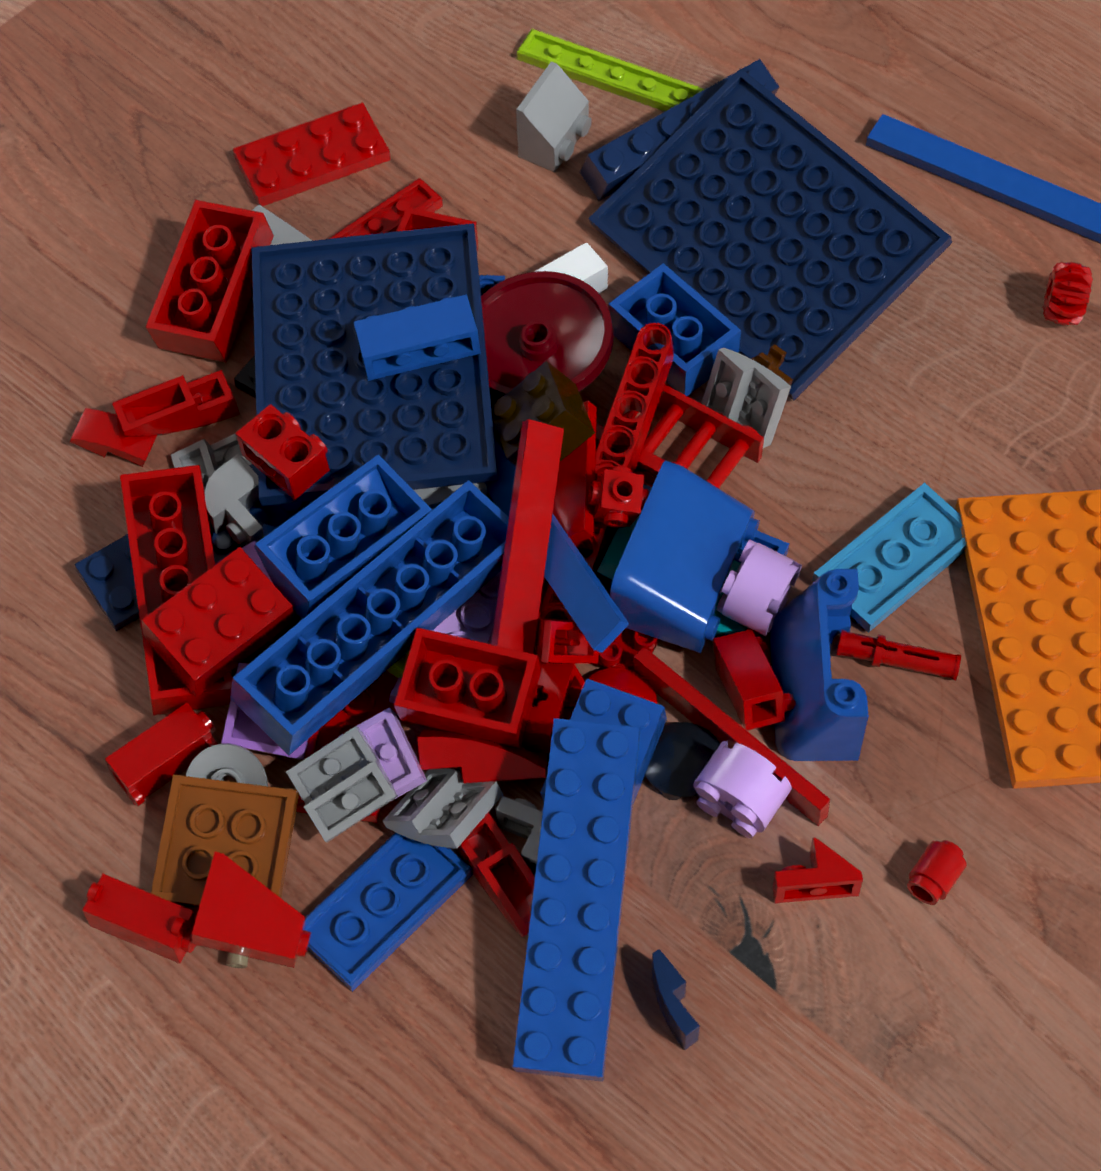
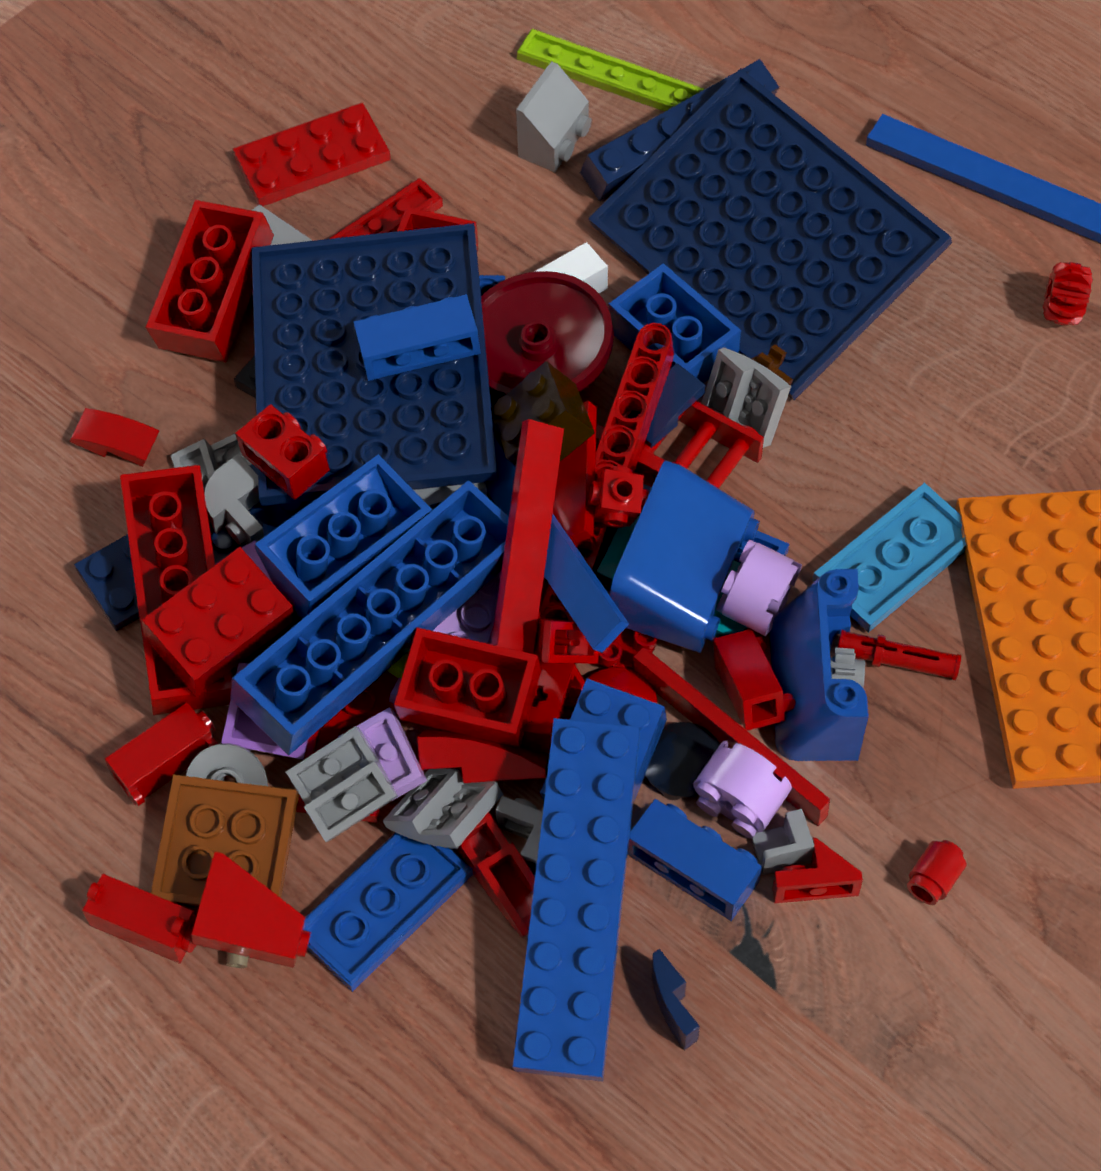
red slope [112,369,239,436] -> none
none -> dark blue slope [627,363,705,448]
none -> blue brick [628,799,762,921]
none -> light grey panel [752,809,815,875]
none -> light grey gear [830,647,865,687]

